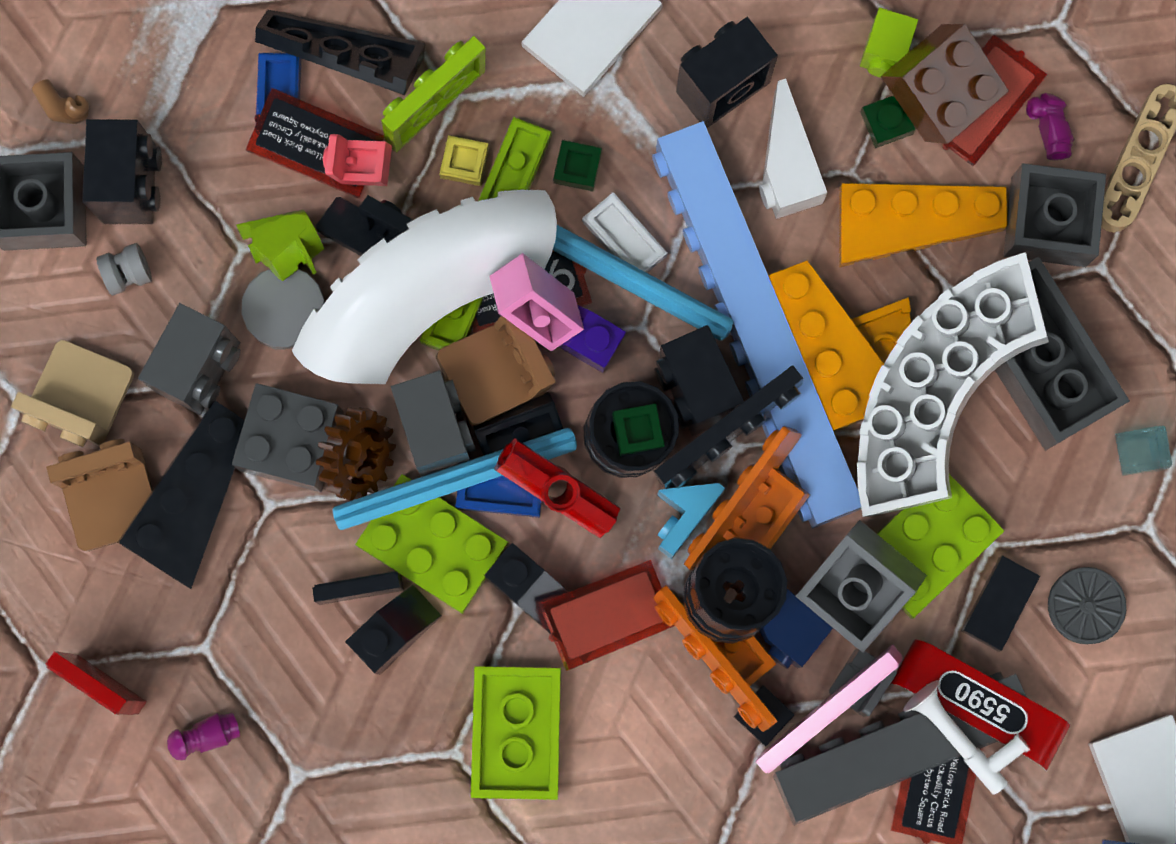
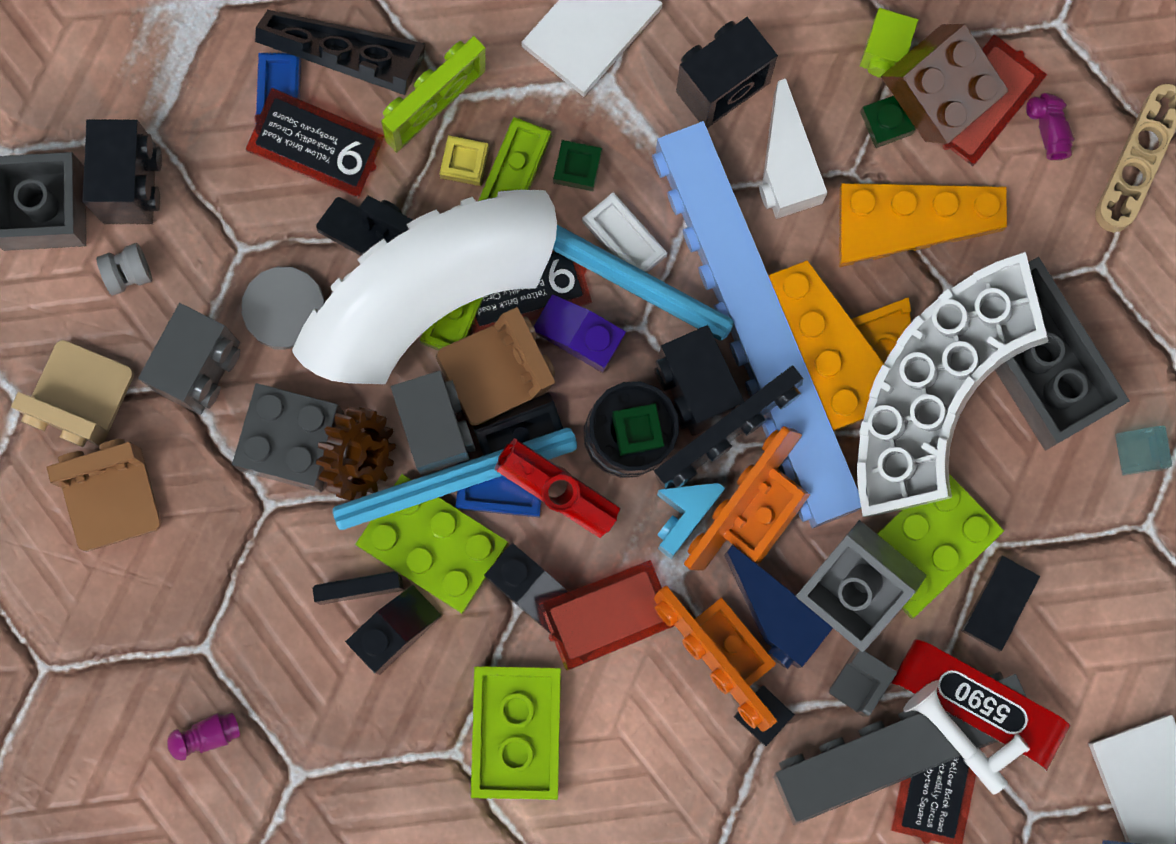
medium nougat arm [32,79,89,124] -> none
red tile [45,651,147,715] -> none
black wing [117,401,245,589] -> none
lime piece [236,210,324,281] -> none
coral bracket [323,134,392,186] -> none
bright pink brick [490,253,584,351] -> none
black wheel [683,538,787,643] -> none
tile [756,644,903,774] -> none
dark grey brick [1003,163,1106,267] -> none
dark grey wheel [1048,567,1127,645] -> none

